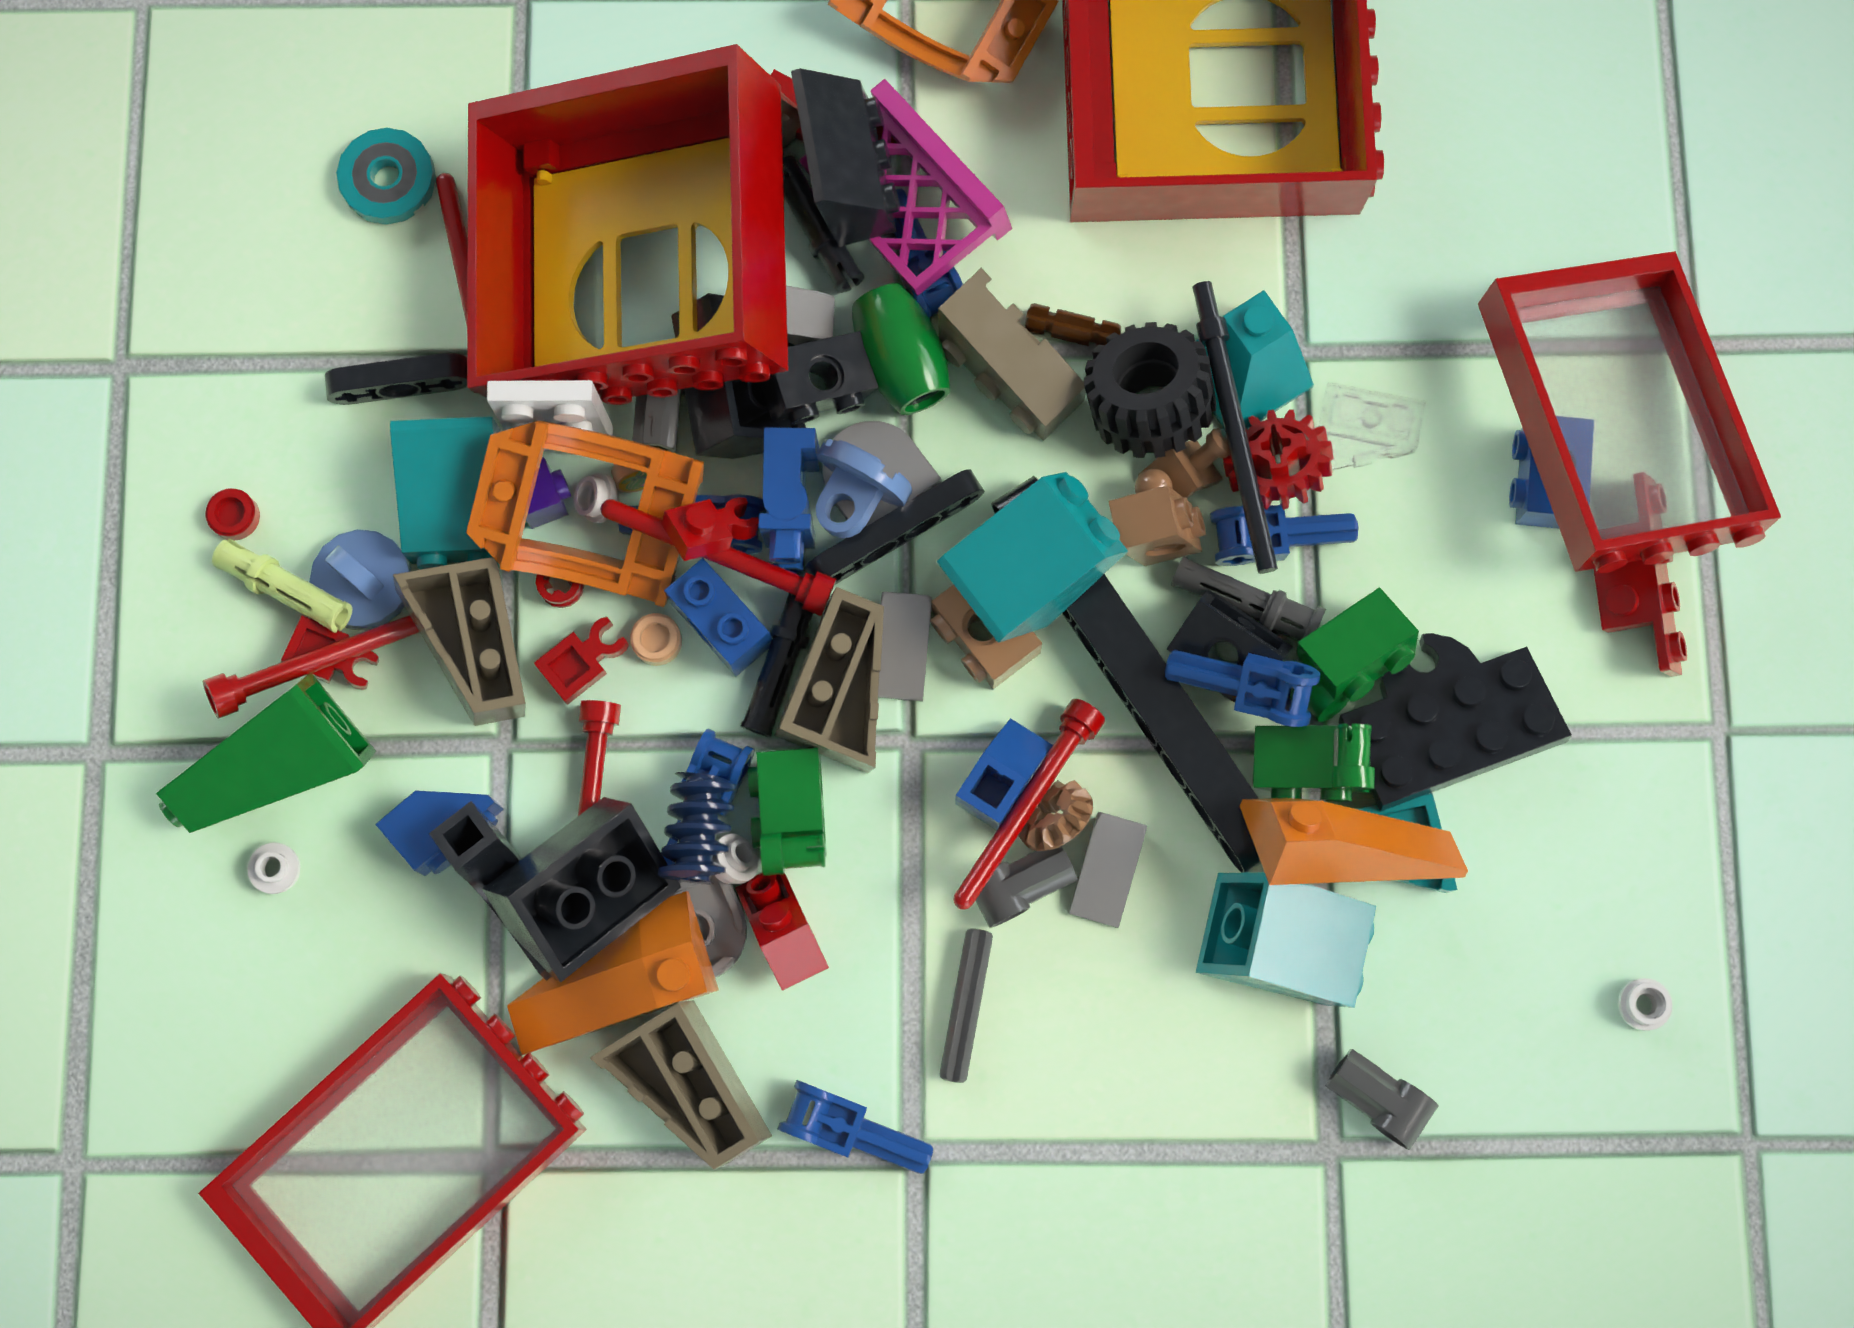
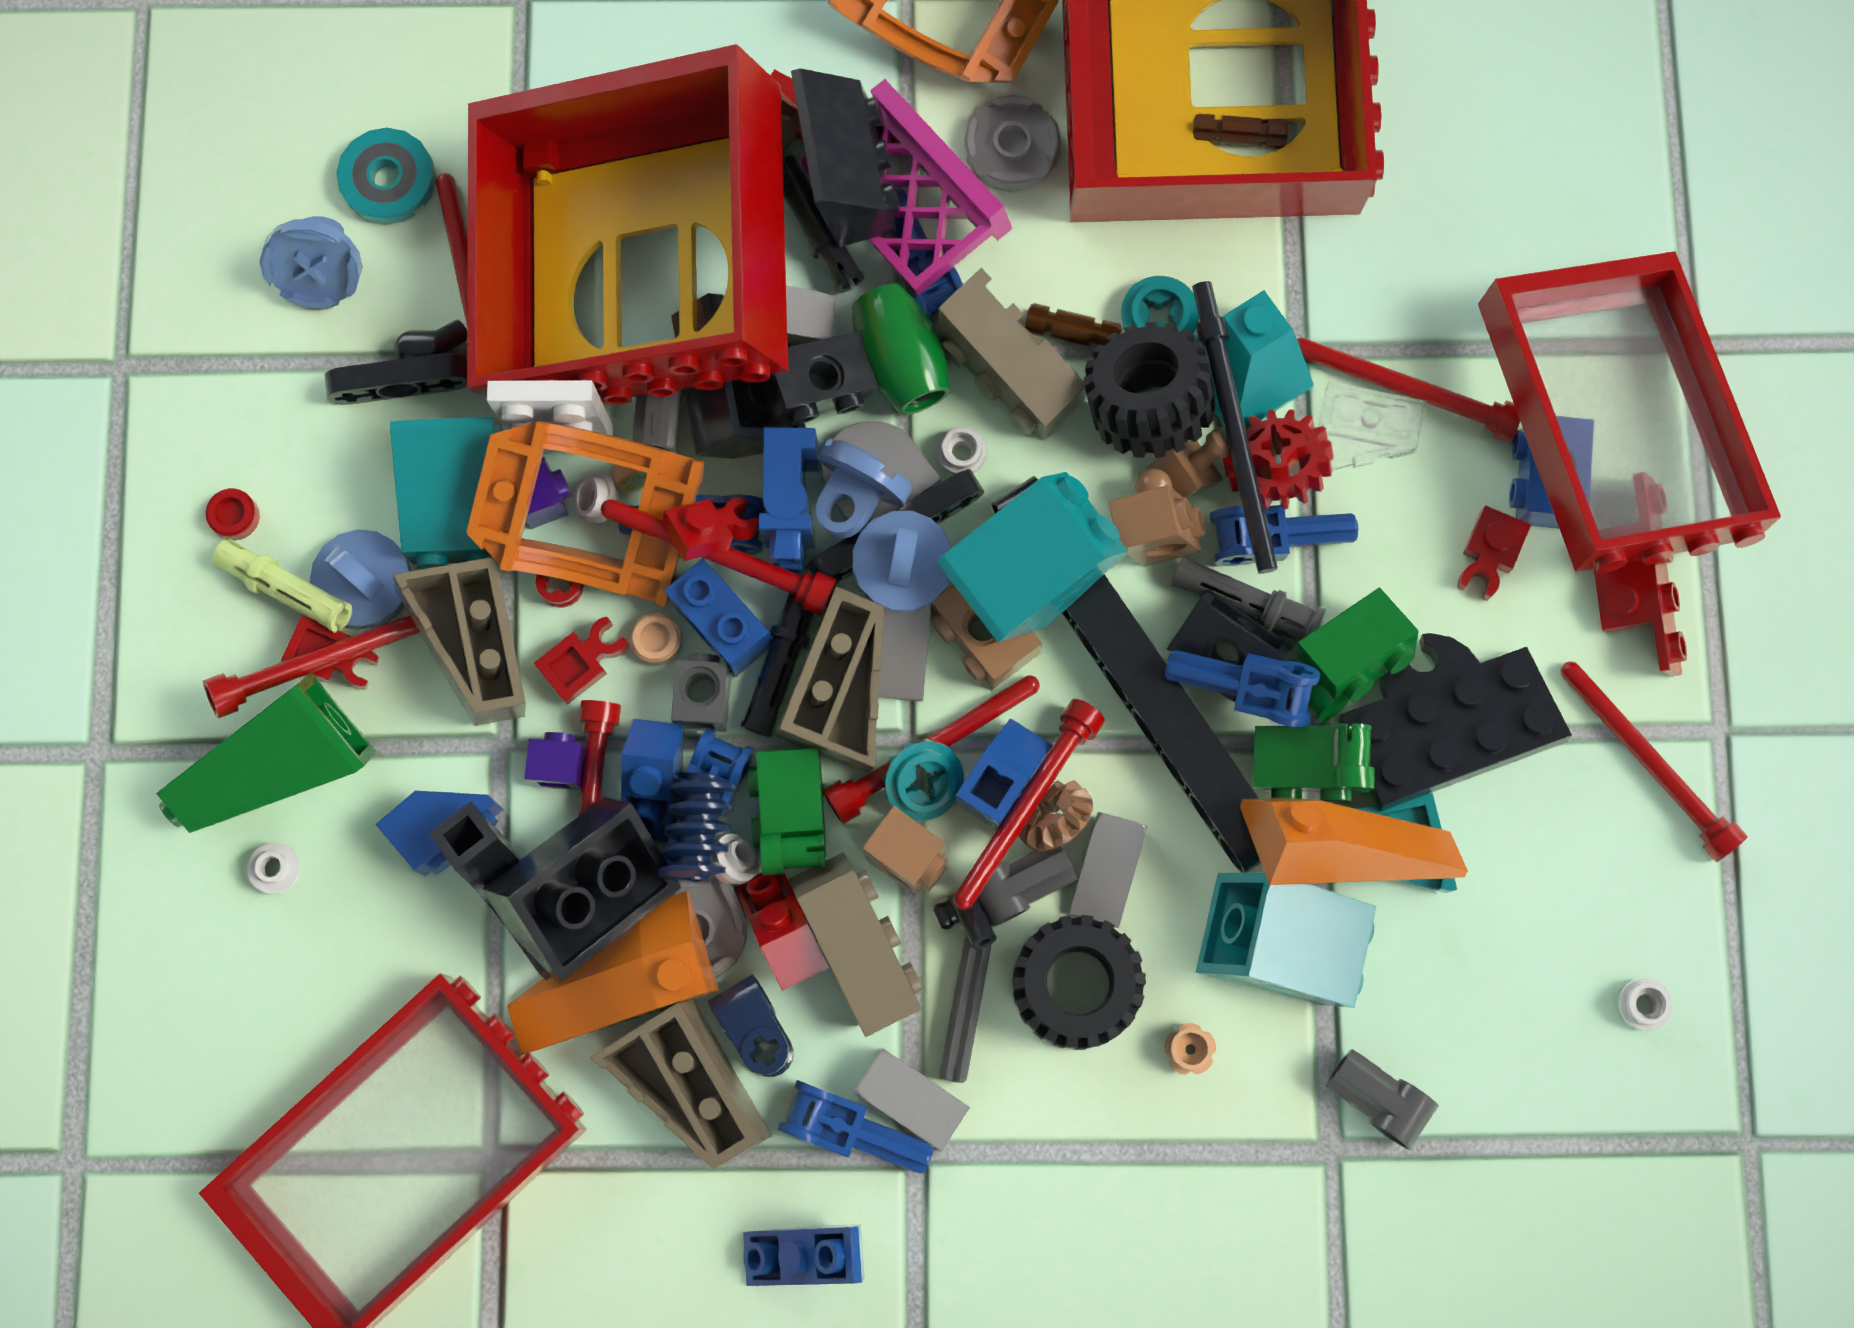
none -> medium blue tile [259,216,363,309]
none -> black arm [394,319,467,359]
none -> dark purple plate [524,732,585,791]
none -> blue slope [621,719,684,842]
none -> dark grey brick [671,653,731,732]
none -> dark blue piece [708,974,794,1077]
none -> blue slope [743,1224,865,1286]
none -> dark tan wedge [789,852,924,1038]
none -> red piece [822,675,1040,825]
none -> medium blue tile [853,511,952,612]
none -> light grey slope [854,1048,970,1152]
none -> medium nougat brick [862,806,947,896]
none -> teal gear [882,739,964,821]
none -> black arm [933,894,997,950]
none -> white plate [937,426,987,475]
none -> light grey tile [964,95,1061,192]
none -> black tyre [1012,915,1146,1050]
none -> teal gear [1121,276,1199,334]
none -> light nougat plate [1164,1023,1216,1075]
none -> reddish brown axle [1193,114,1288,149]
none -> red piece [1297,338,1520,444]
none -> red plate [1457,505,1531,601]
none -> red piece [1560,661,1749,863]

